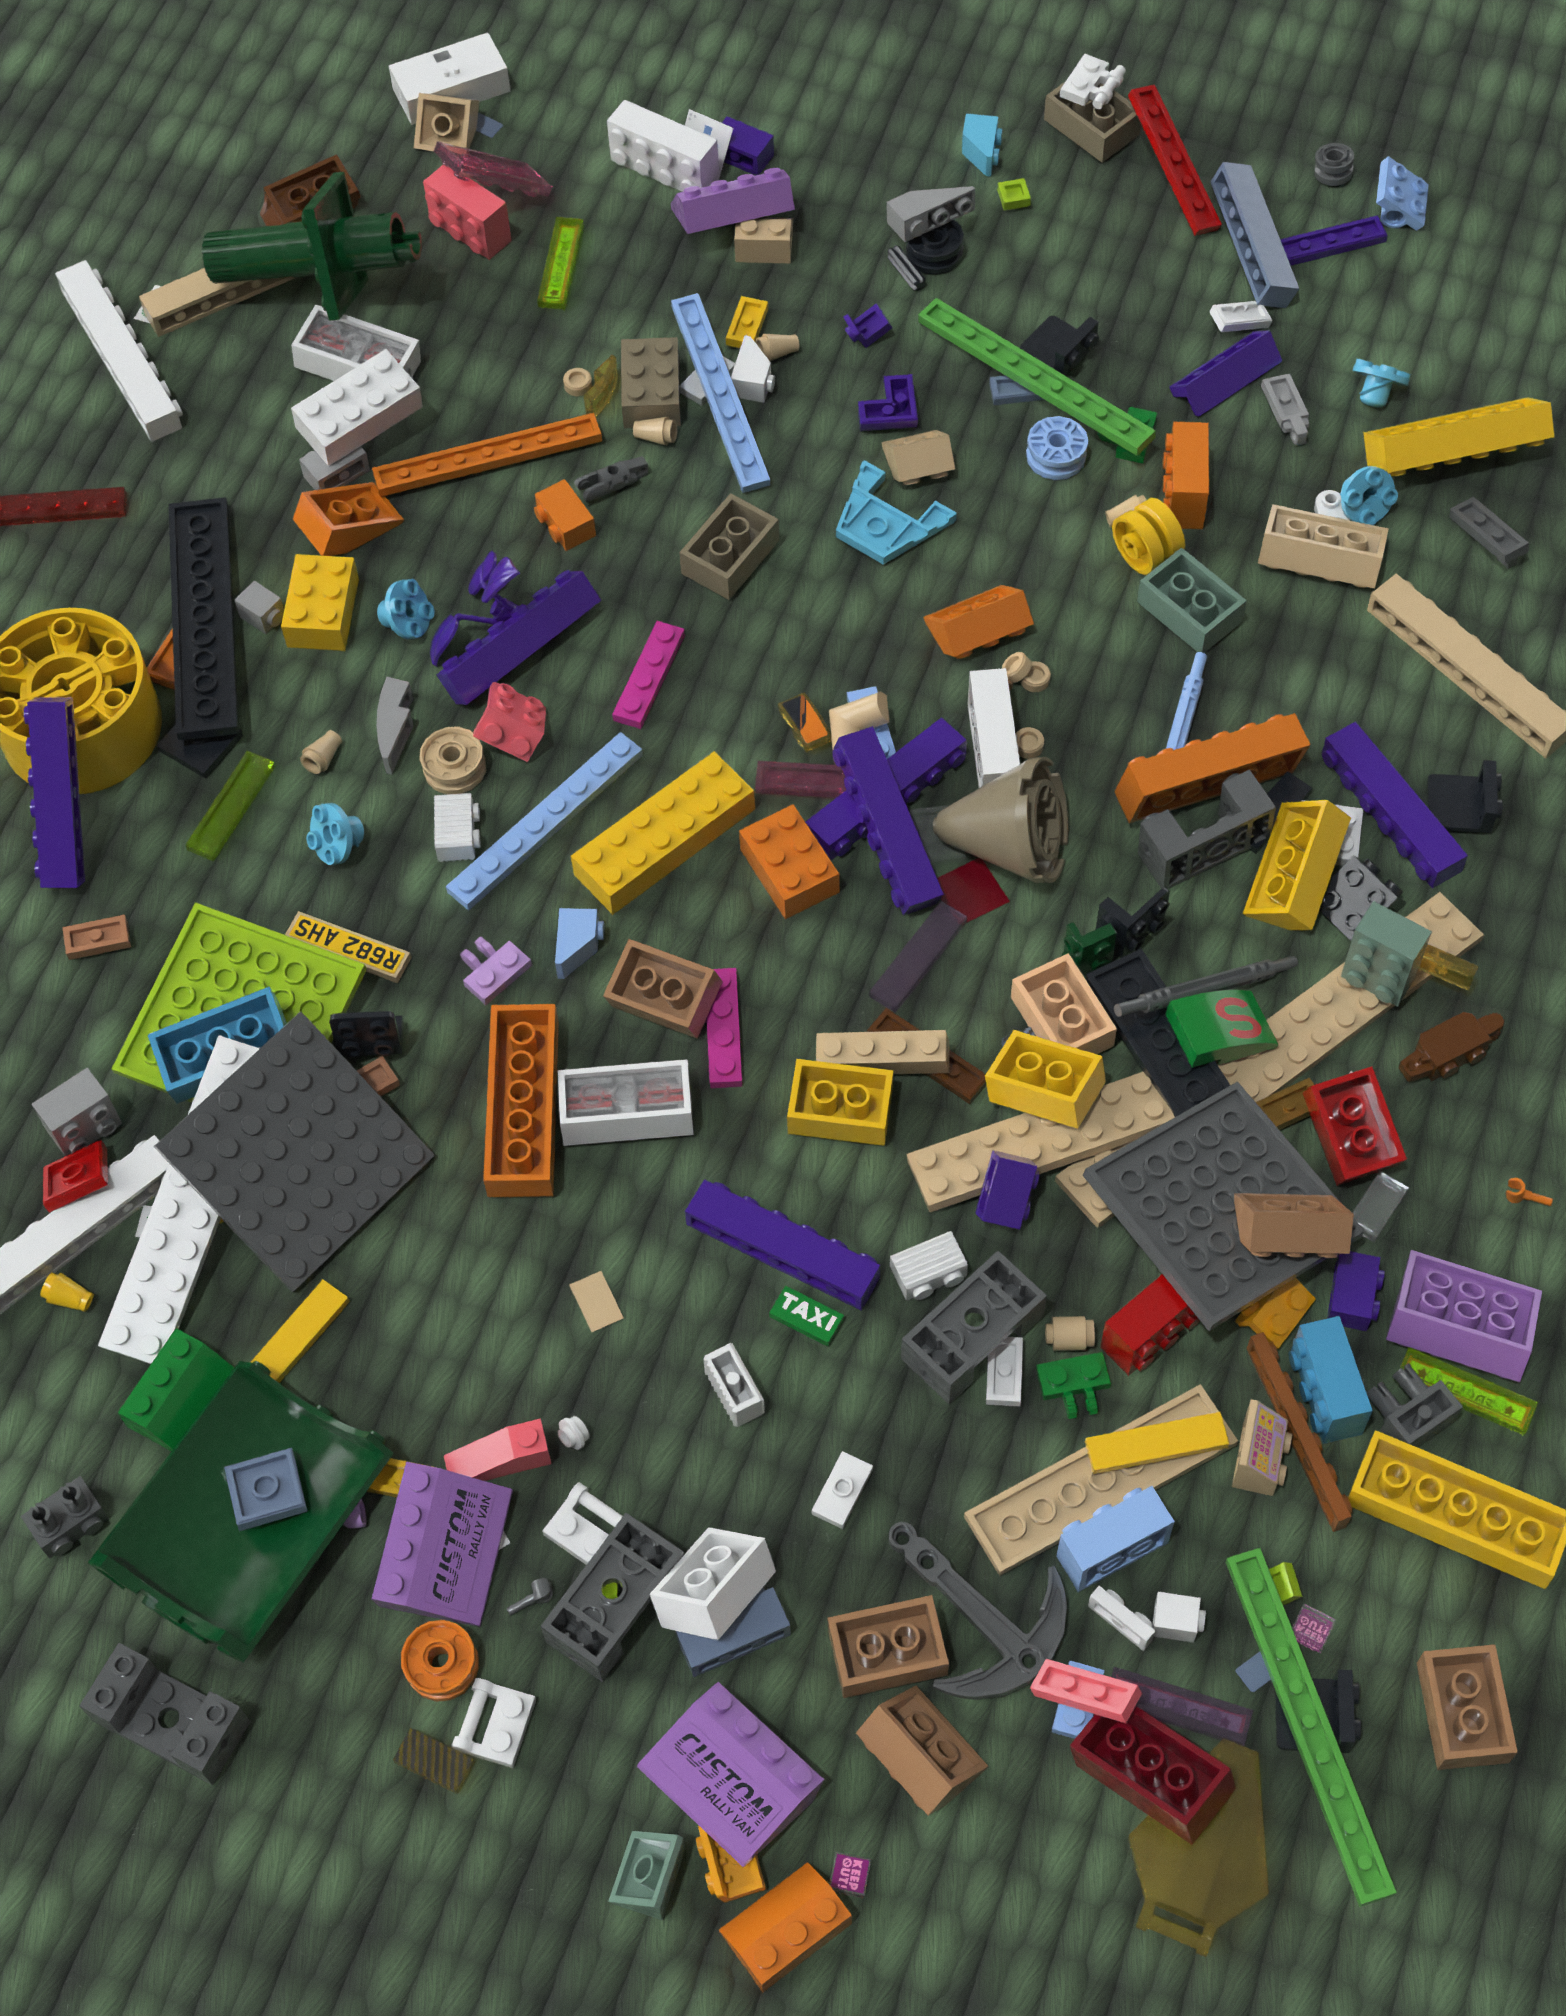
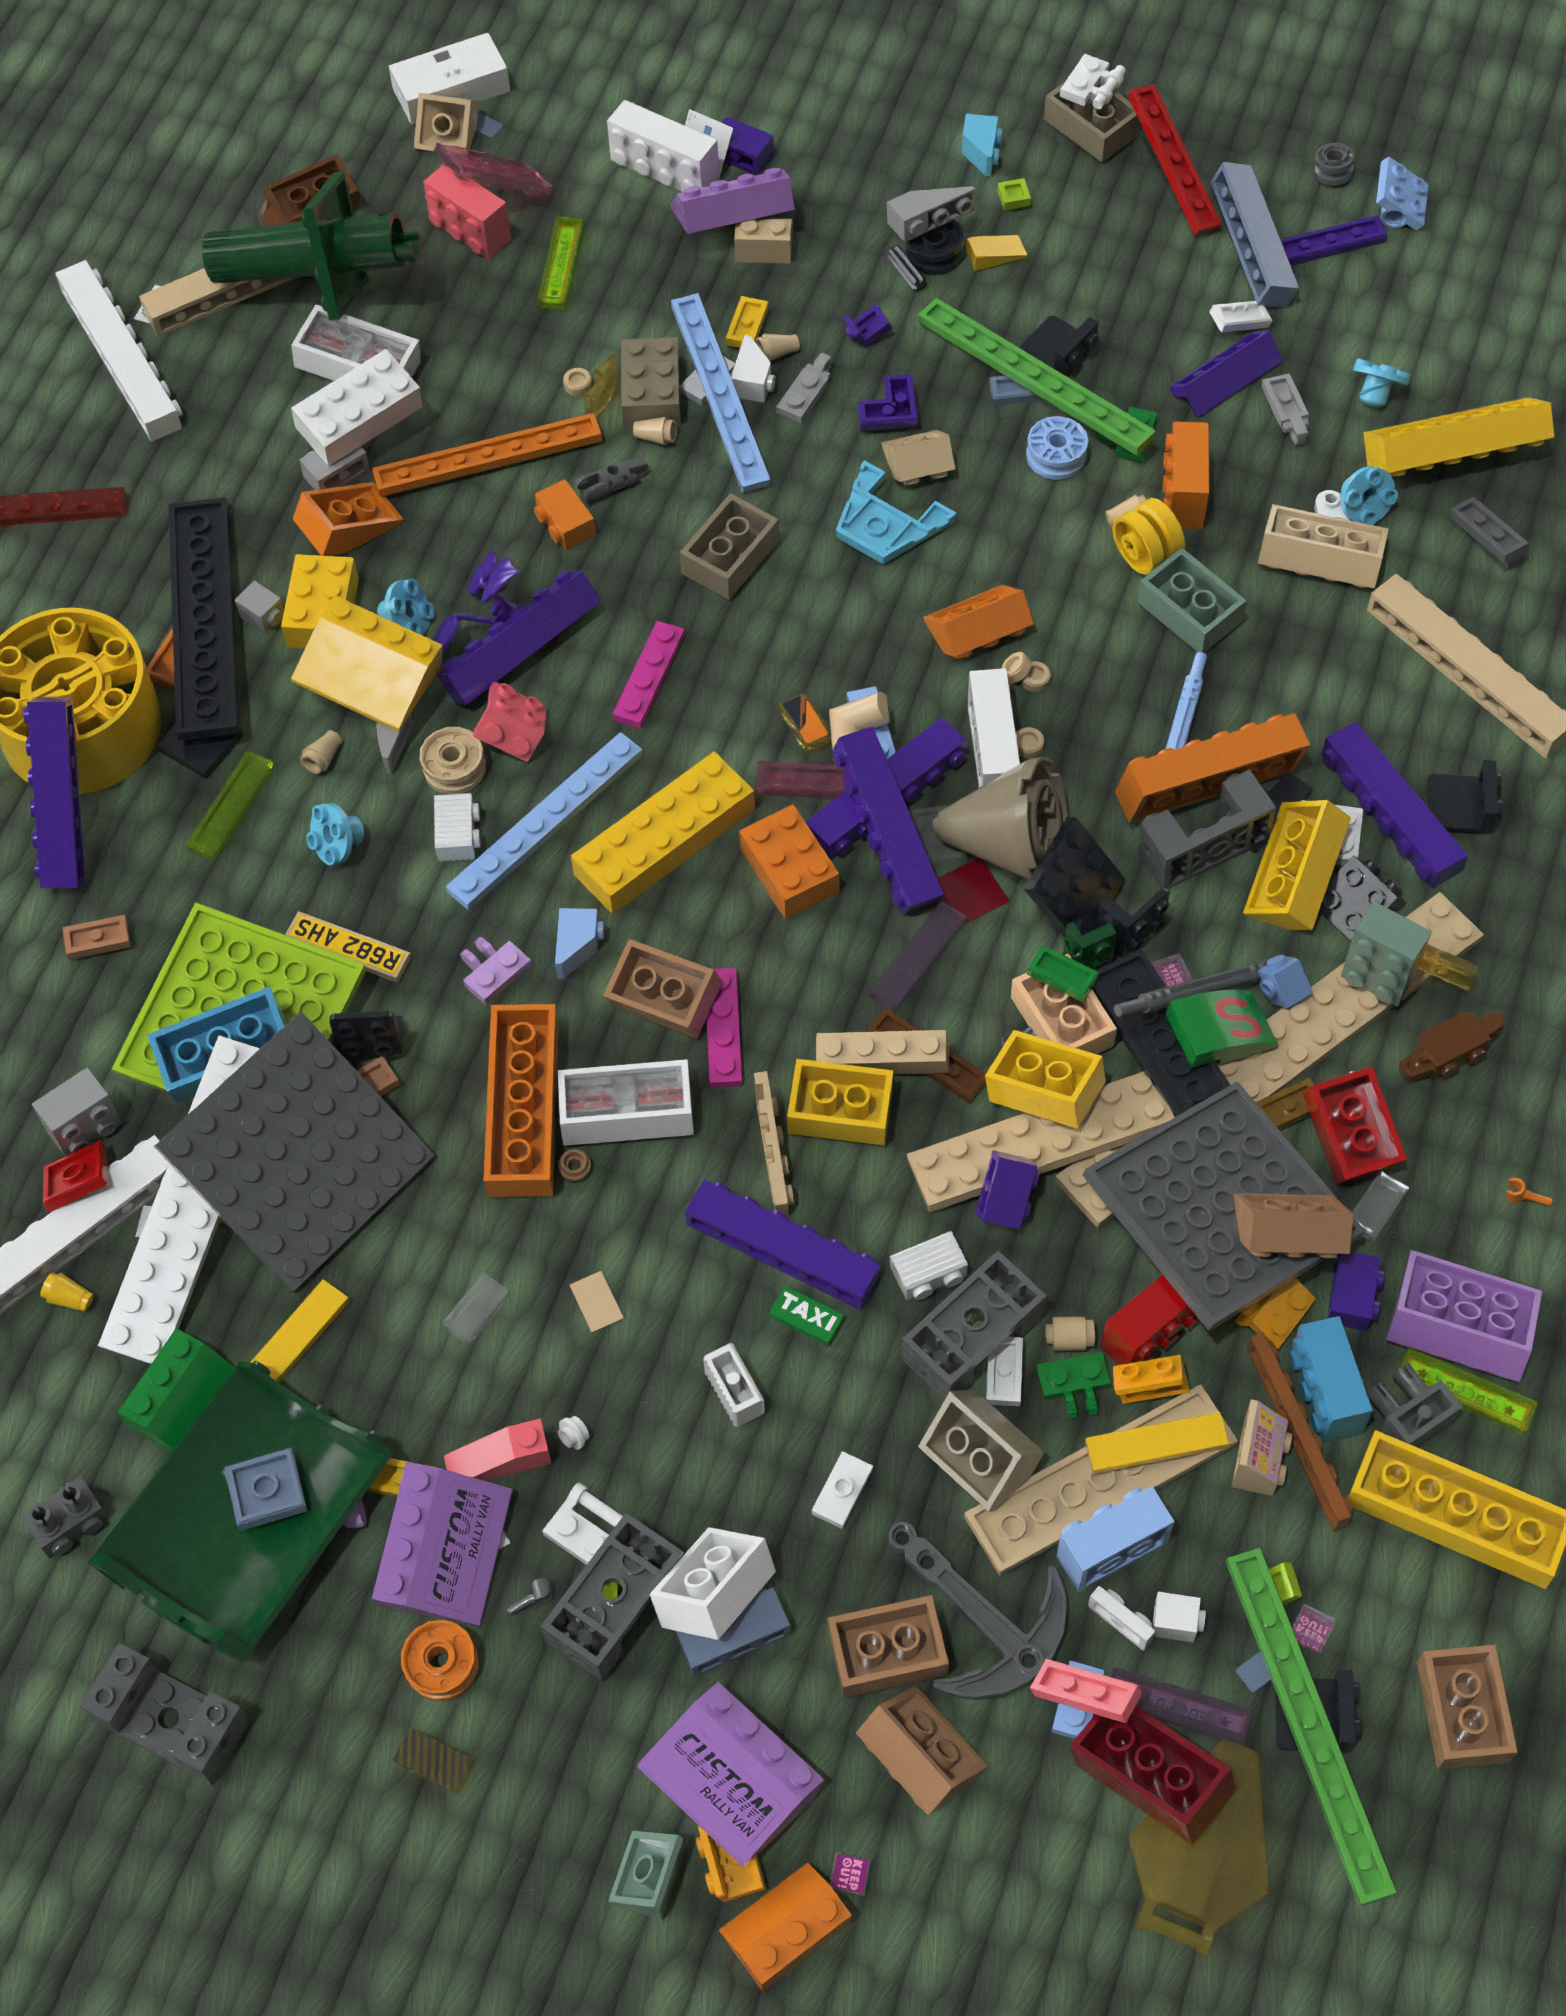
white plate [451,1678,536,1768] -> none
none -> yellow slope [291,595,442,732]
none -> clear tile [442,1272,511,1345]
none -> medium nougat plate [558,1149,591,1182]
none -> tan wing [754,1071,794,1217]
none -> light grey hinge [776,353,831,424]
none -> dark tan slope [918,1389,1045,1511]
none -> yellow slope [966,235,1027,271]
none -> black plate [1024,817,1125,937]
none -> green tile [1027,945,1099,1003]
none -> light orange bracket [1113,1355,1190,1404]
none -> clear tile [1151,953,1192,987]
none -> medium blue brick [1258,955,1313,1008]

